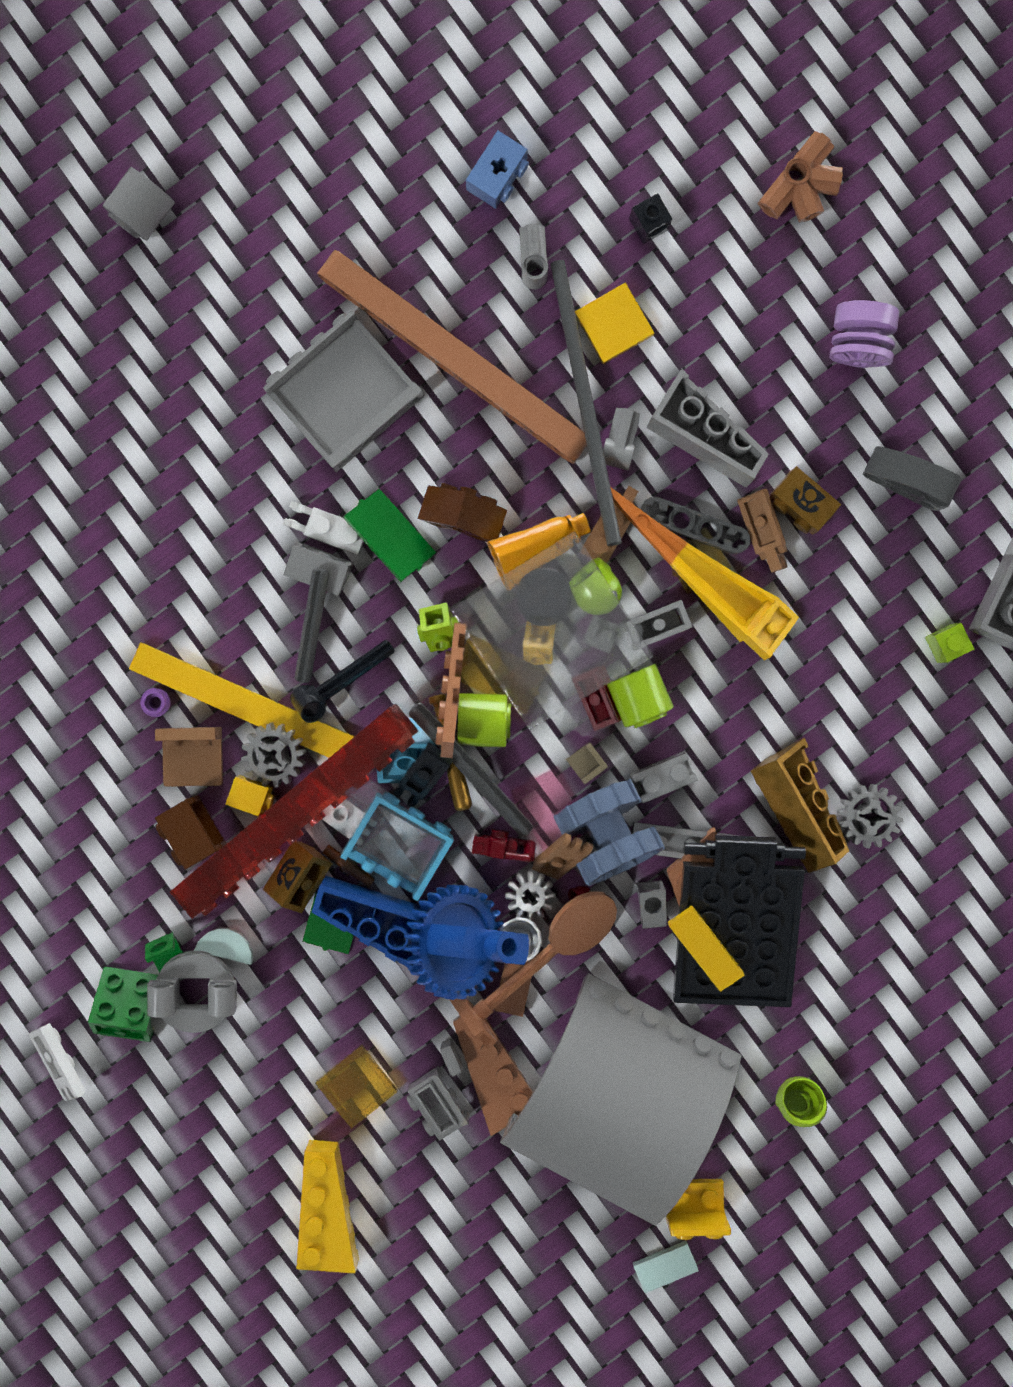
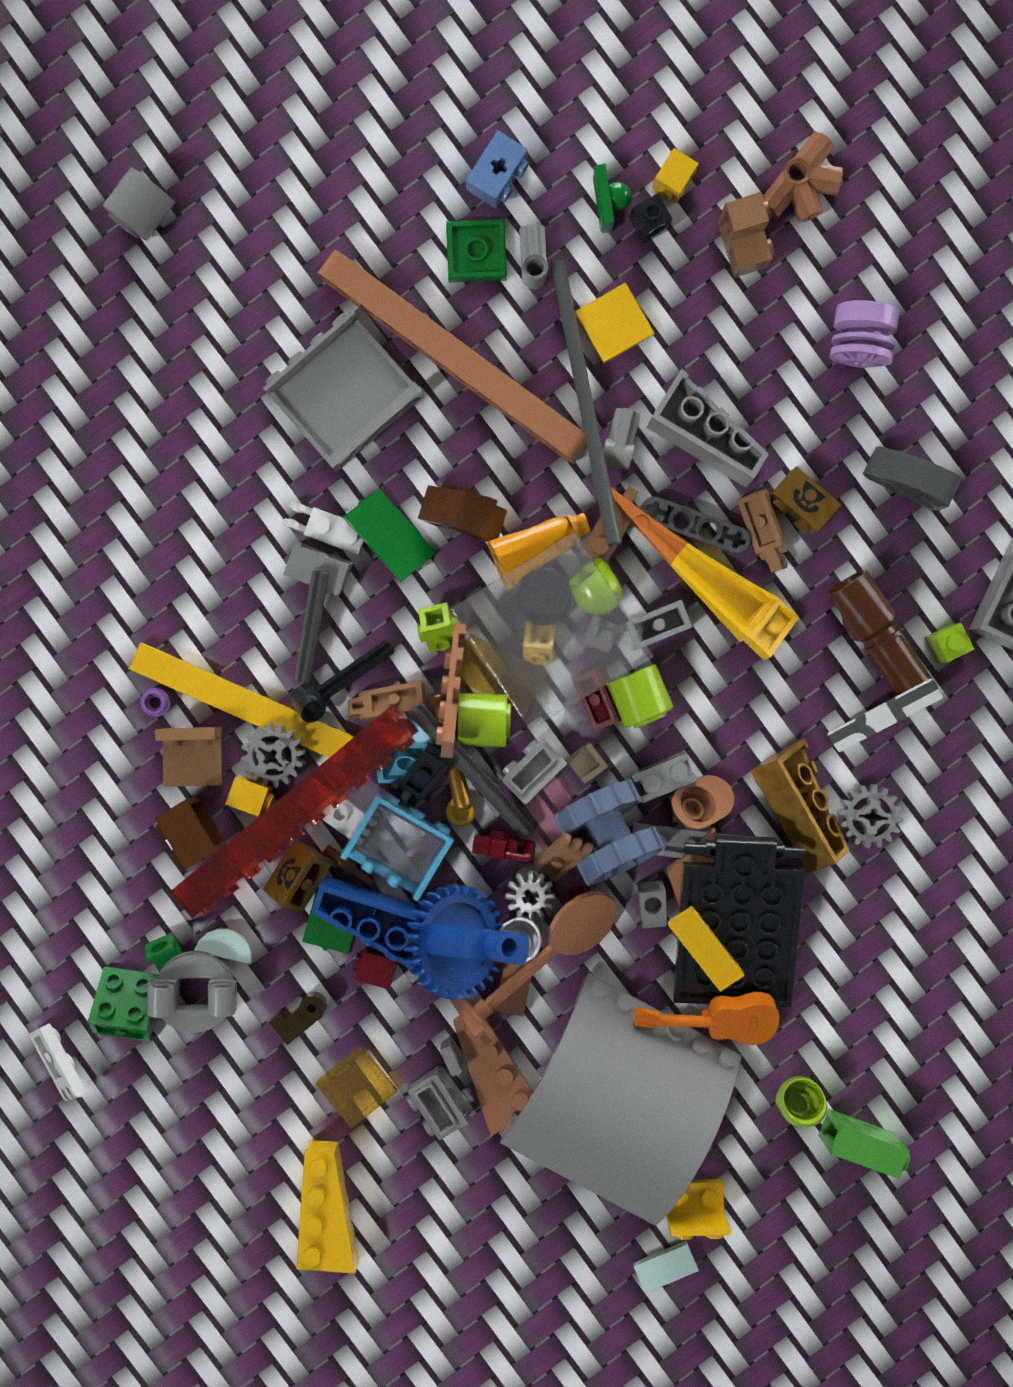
none -> dark brown leg [269,991,327,1045]
none -> medium nougat hinge [348,681,426,722]
none -> dark red brick [352,946,398,990]
none -> green tile [446,219,507,283]
none -> yellow tile [446,799,475,826]
none -> light grey window [501,739,568,806]
none -> green tile [593,164,632,233]
none -> orange piece [633,992,780,1045]
none -> yellow brick [652,148,699,204]
none -> nougat piece [671,775,734,829]
none -> medium nougat brick [717,192,775,278]
none -> bright green brick [818,1109,910,1179]
none -> reddish brown piece [828,569,938,696]
none -> sticker [828,679,943,752]

